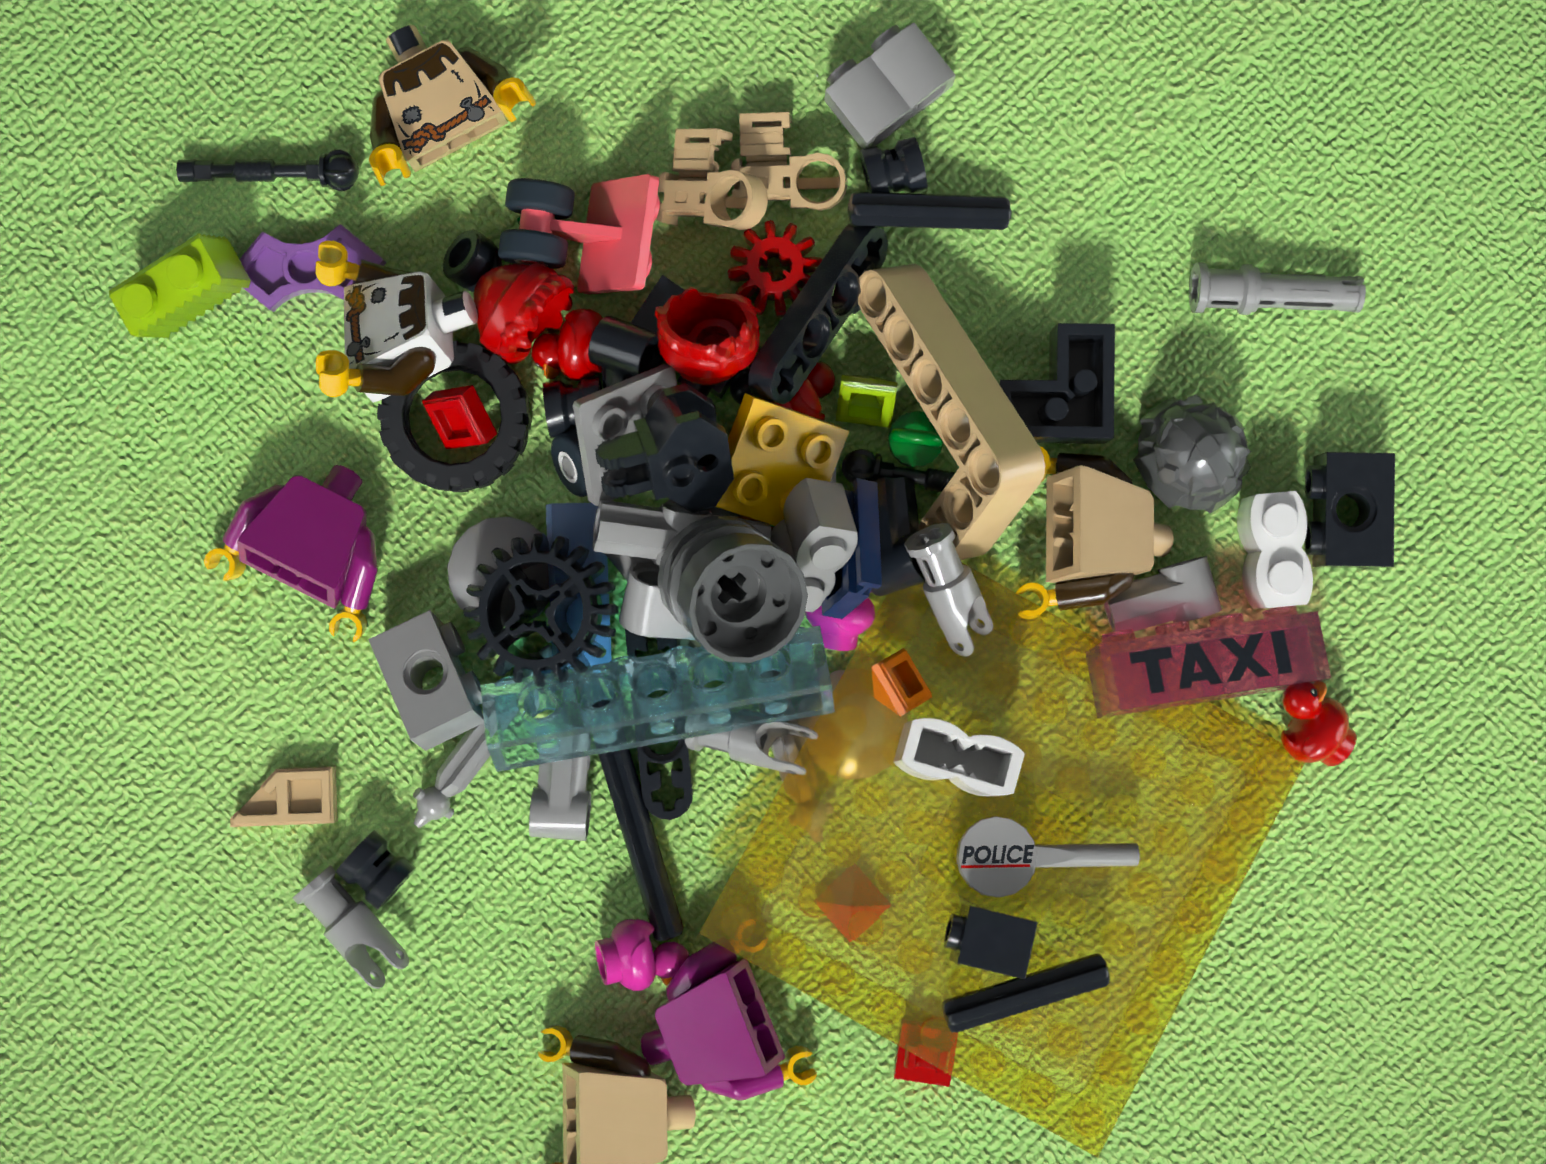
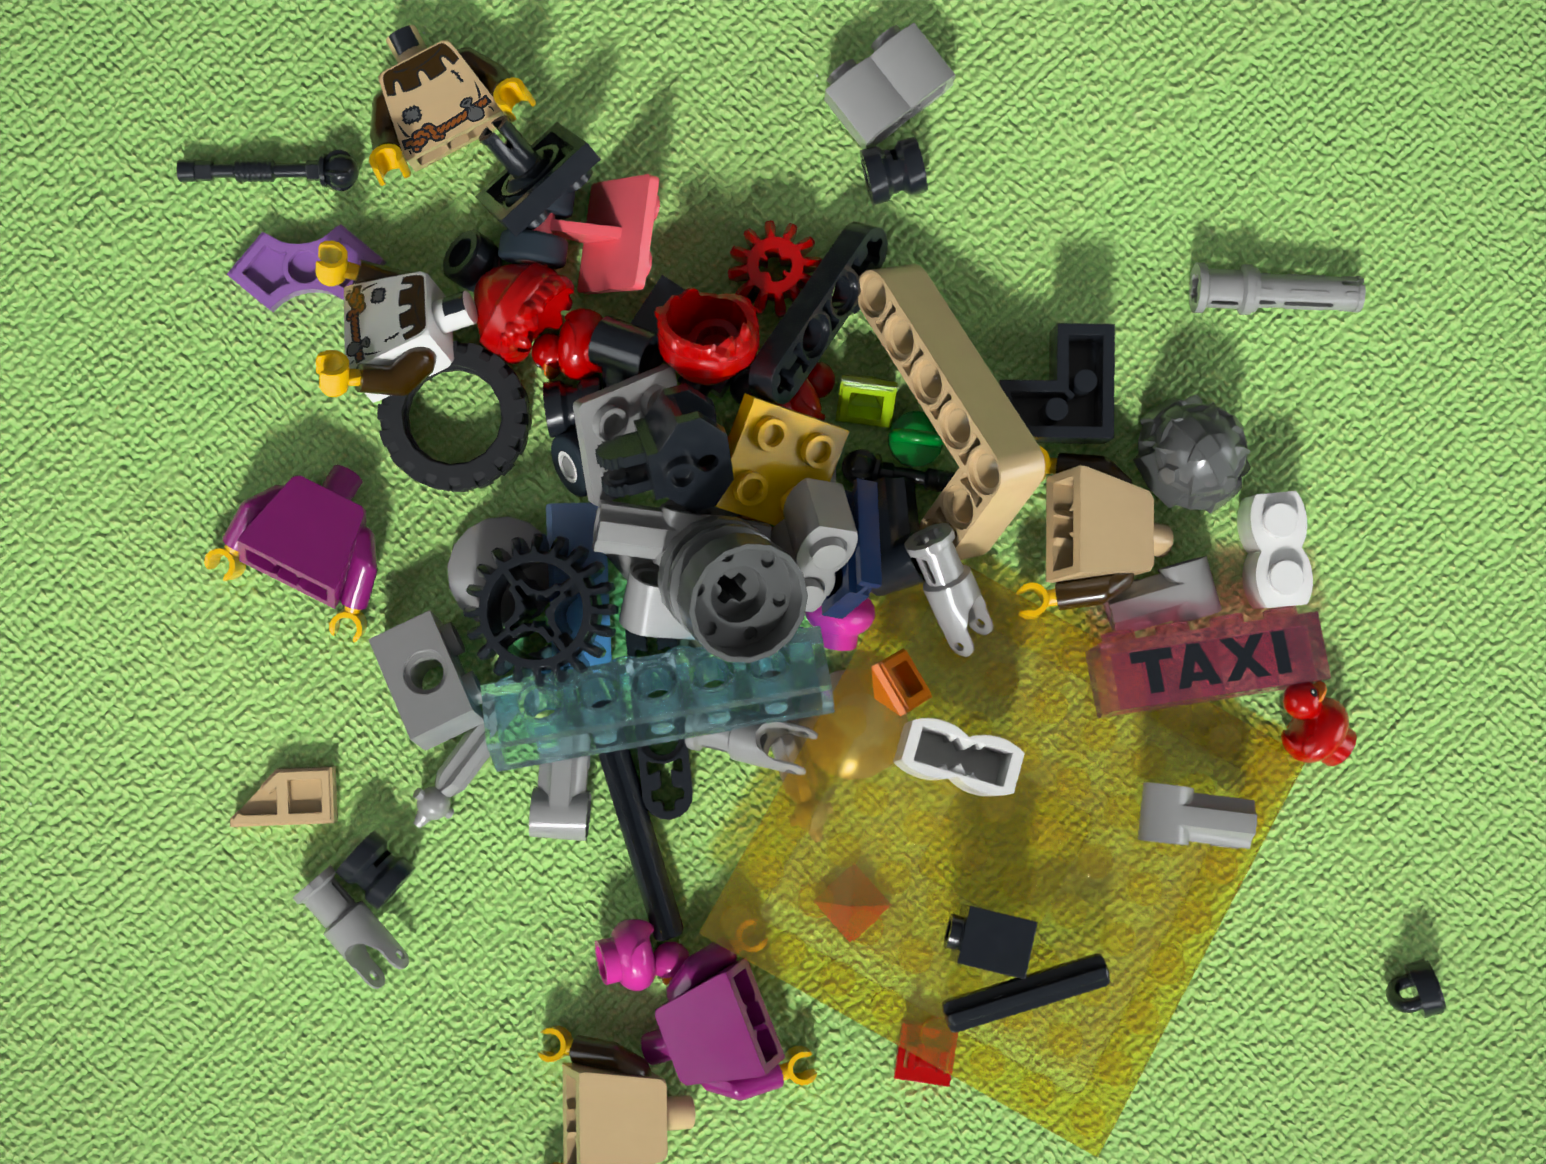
lime brick [109,233,251,338] -> none
red tile [422,385,497,449] -> none
tan piece [656,128,768,230] -> none
tan piece [731,112,848,211] -> none
black axle [848,192,1012,230] -> none
light grey piece [956,817,1140,897] -> none
black brick [1304,452,1395,568] -> none
none -> black plate [475,115,601,237]
none -> light grey piece [1137,782,1257,849]
none -> black tile [1386,959,1446,1018]

